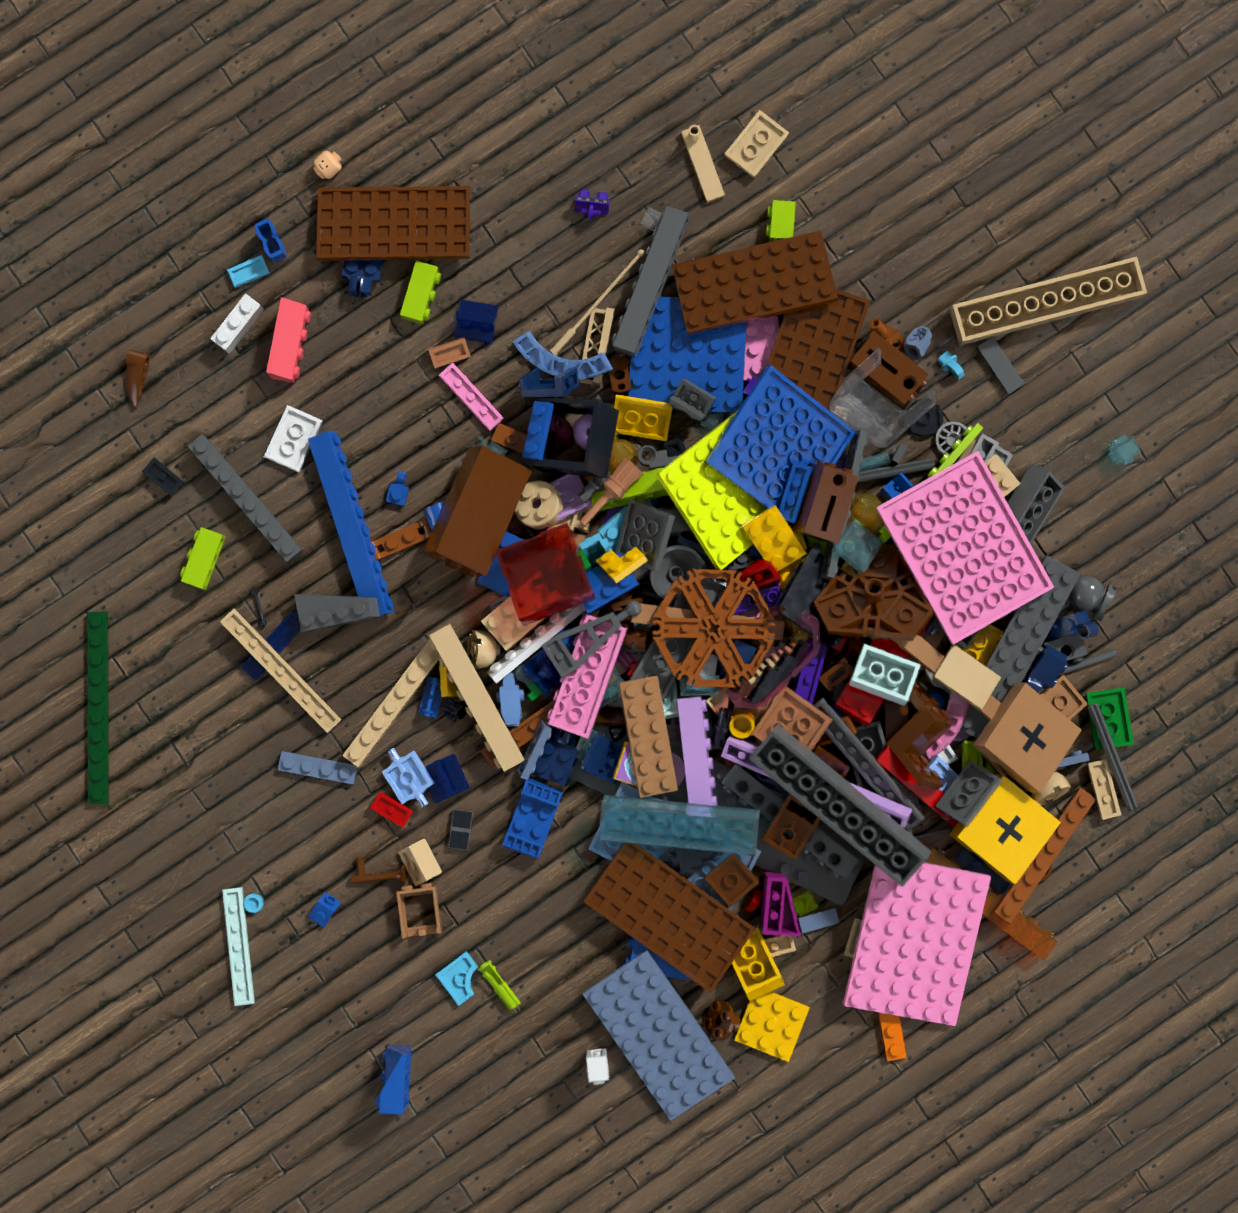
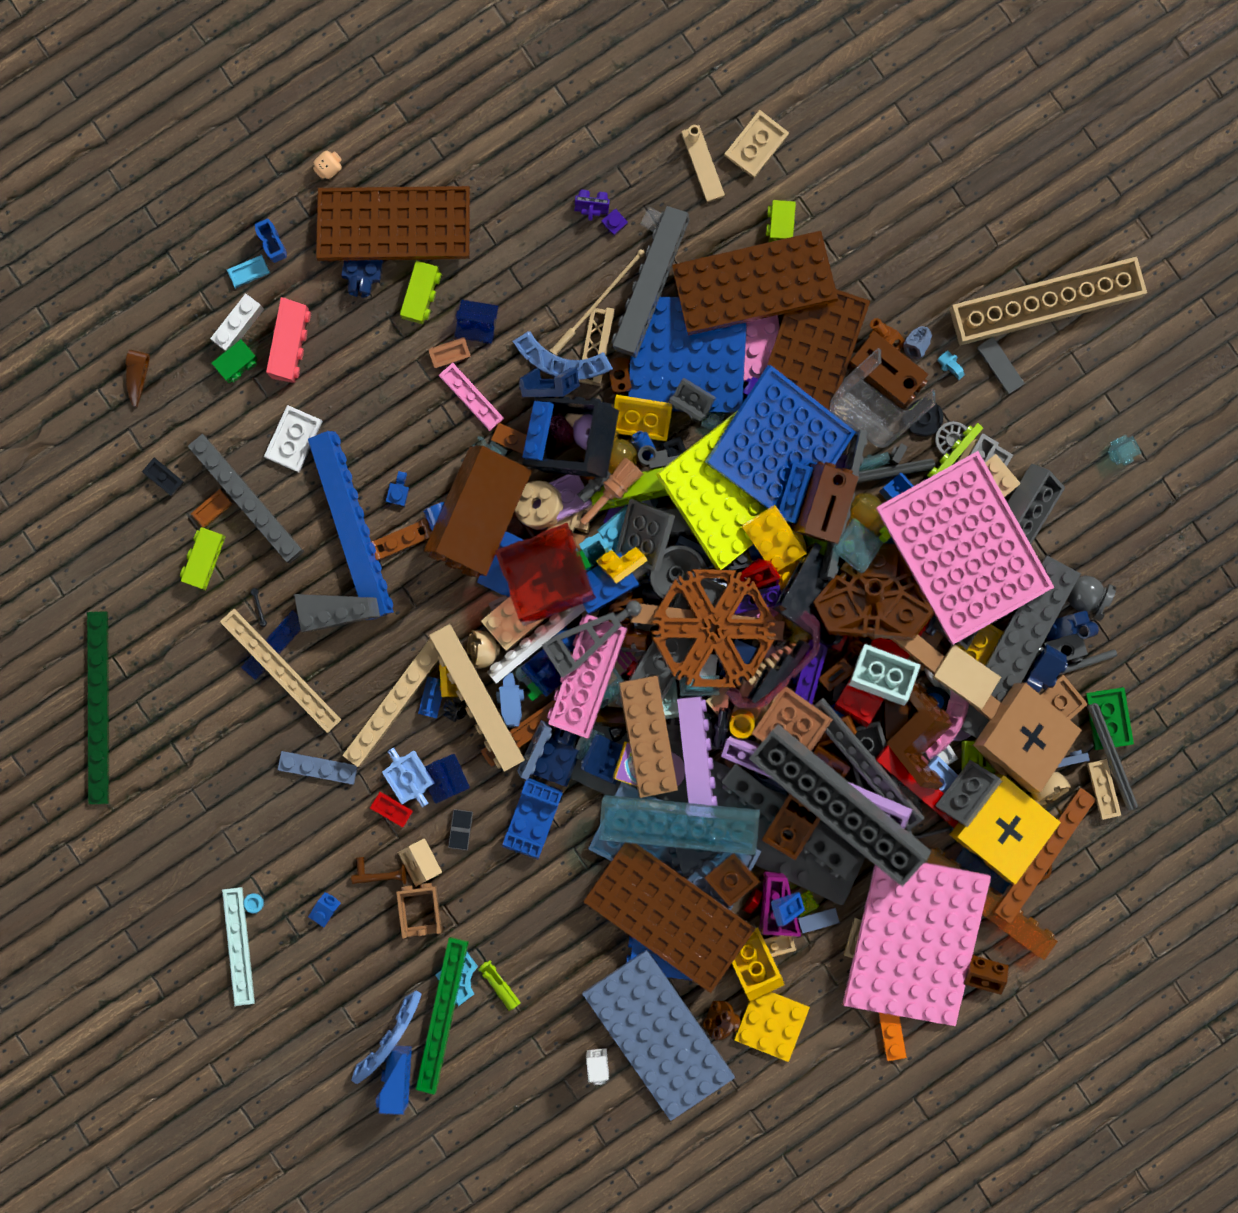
none -> dark orange tile [191,489,233,528]
none -> green brick [212,339,258,383]
none -> medium blue tile [352,990,422,1084]
none -> green plate [416,937,469,1095]
none -> dark purple plate [601,208,628,236]
none -> blue brick [630,431,656,461]
none -> blue slope [771,892,805,926]
none -> reddish brown brick [964,955,1009,995]

